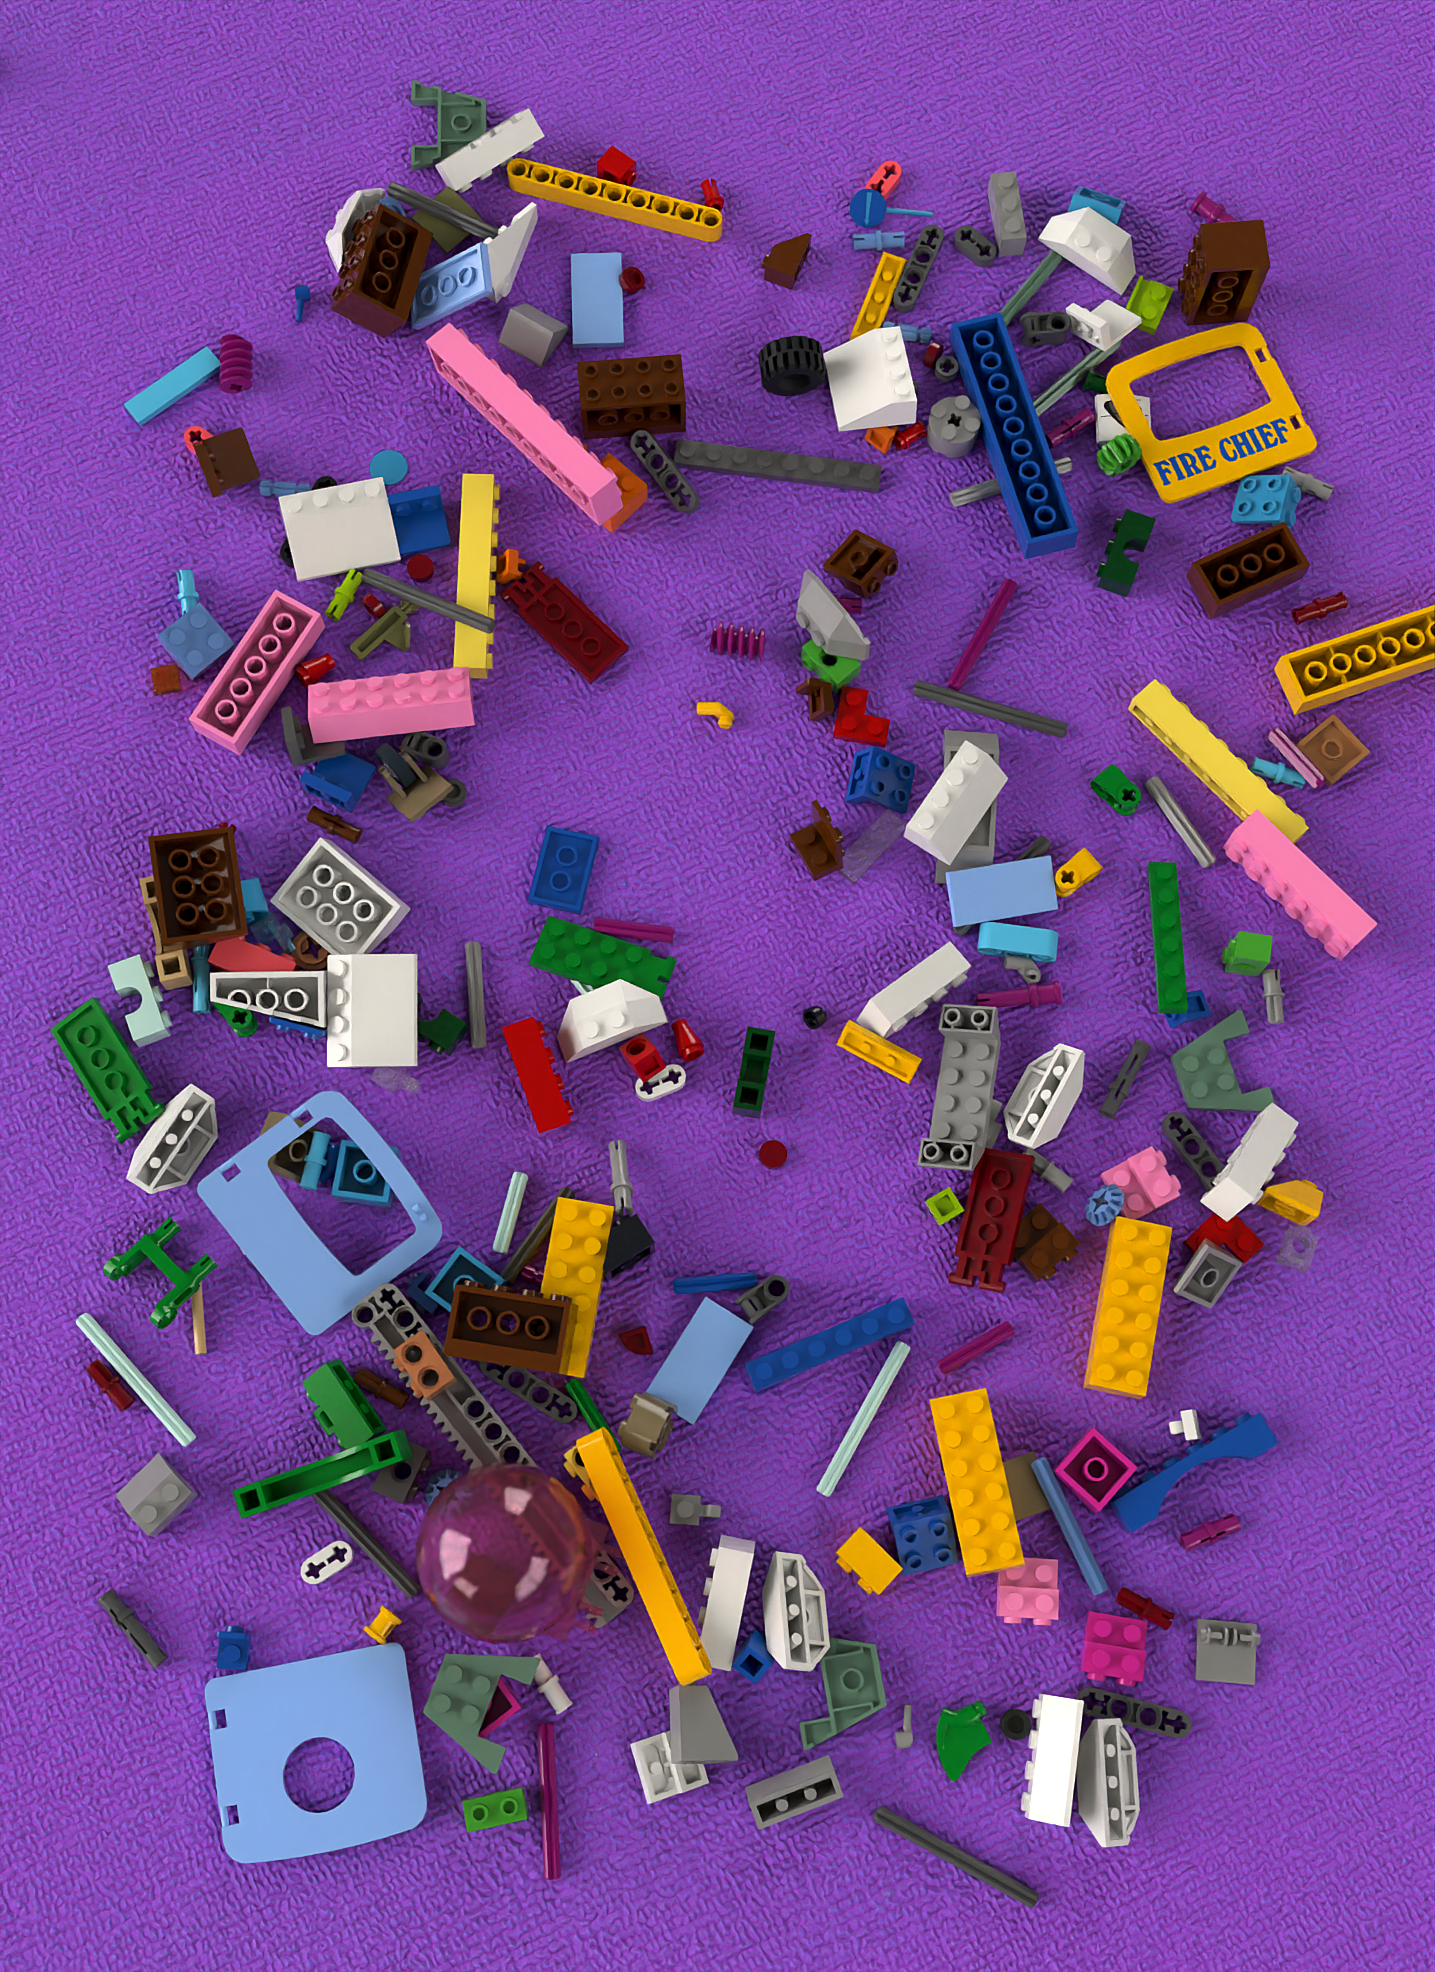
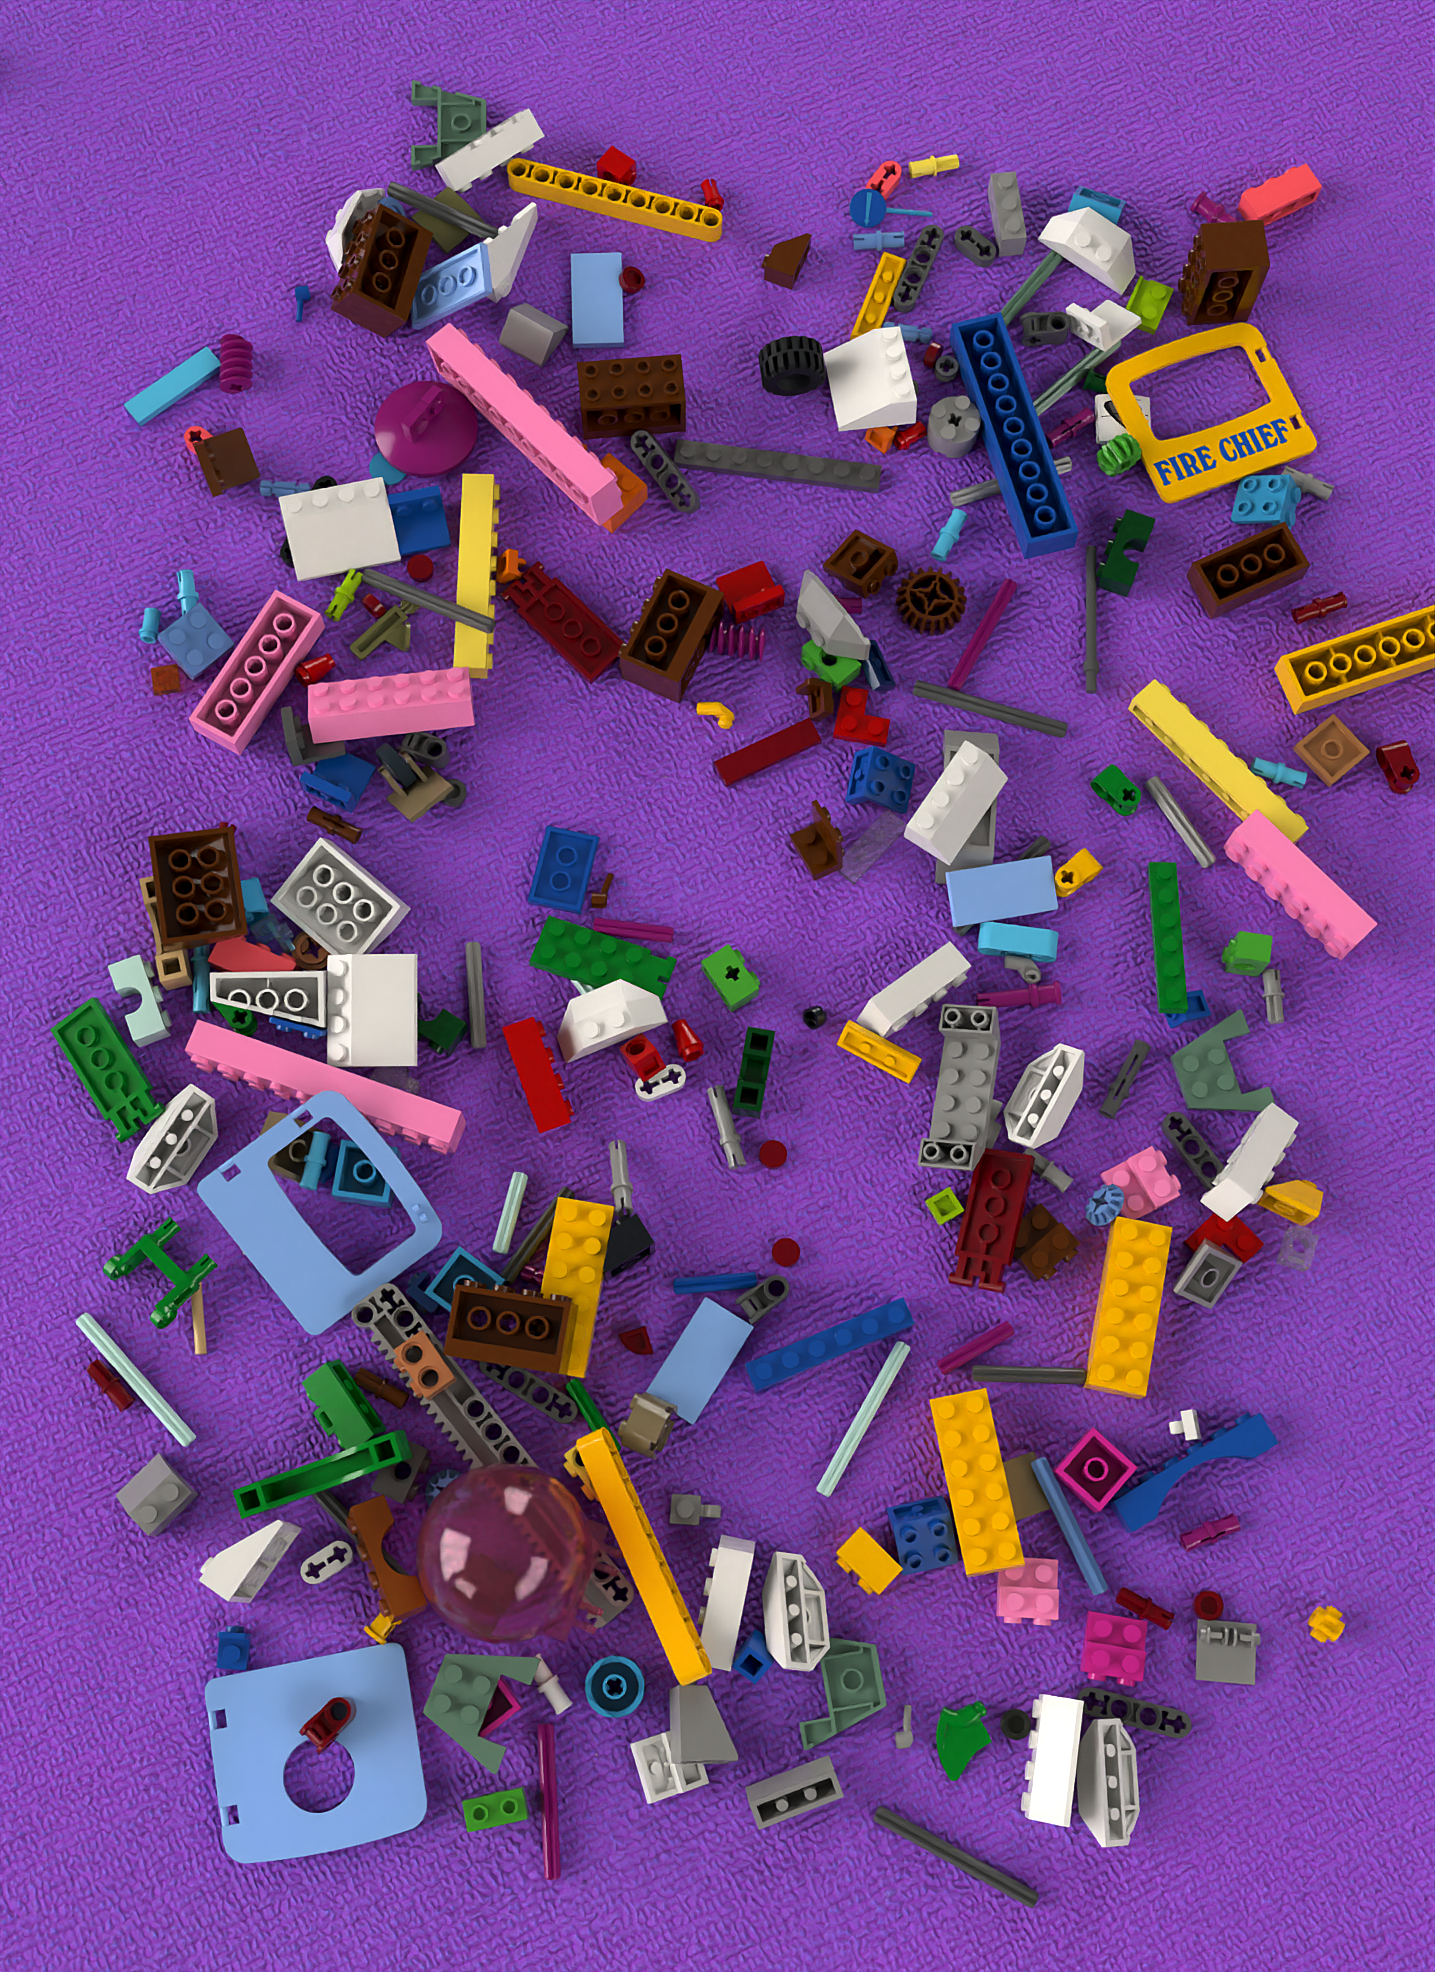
dark grey pin [97,1589,169,1670] -> none
axle [1268,727,1326,789] -> none
none -> medium azure pin [138,608,162,644]
none -> bright pink brick [185,1020,466,1155]
none -> white slope [199,1520,302,1603]
none -> dark red piece [299,1697,357,1755]
none -> dark orange arch [346,1494,428,1624]
none -> magenta bracket [374,381,478,478]
none -> dark azure brick [585,1655,645,1718]
none -> reddish brown hand [591,873,614,909]
none -> reddish brown brick [618,568,724,703]
none -> bright green brick [701,944,760,1013]
none -> light grey pin [706,1085,747,1170]
none -> dark red tile [714,717,822,787]
none -> red bracket [716,561,785,625]
none -> dark red tile [772,1238,800,1268]
none -> dark blue plate [857,640,896,691]
none -> reddish brown gear [895,565,967,636]
none -> light yellow axle [909,154,959,179]
none -> medium azure pin [930,509,968,562]
none -> dark grey axle [972,1365,1086,1384]
none -> dark grey bar [1083,545,1099,694]
none -> dark red tile [1192,1591,1224,1621]
none -> coral brick [1237,163,1322,226]
none -> yellow gear [1307,1605,1345,1643]
none -> dark red piece [1376,740,1420,795]

